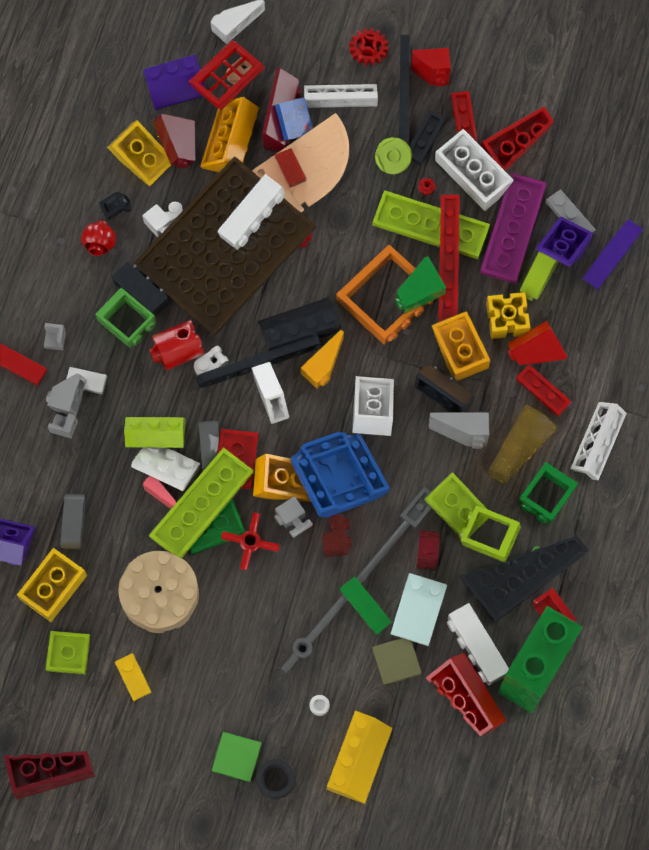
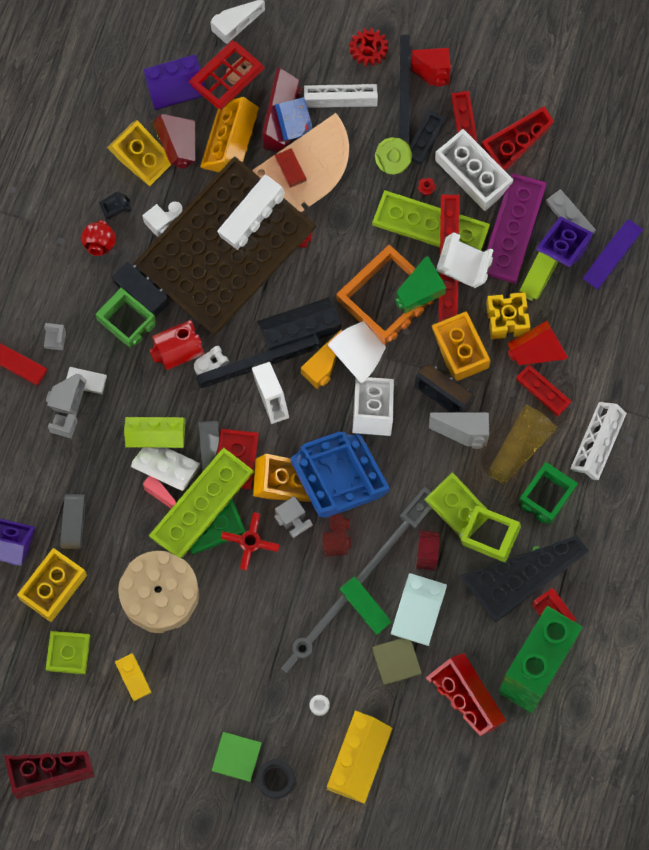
white brick [447,603,509,686] -> none
none -> white sticker [328,321,386,384]
none -> white panel [436,233,493,288]

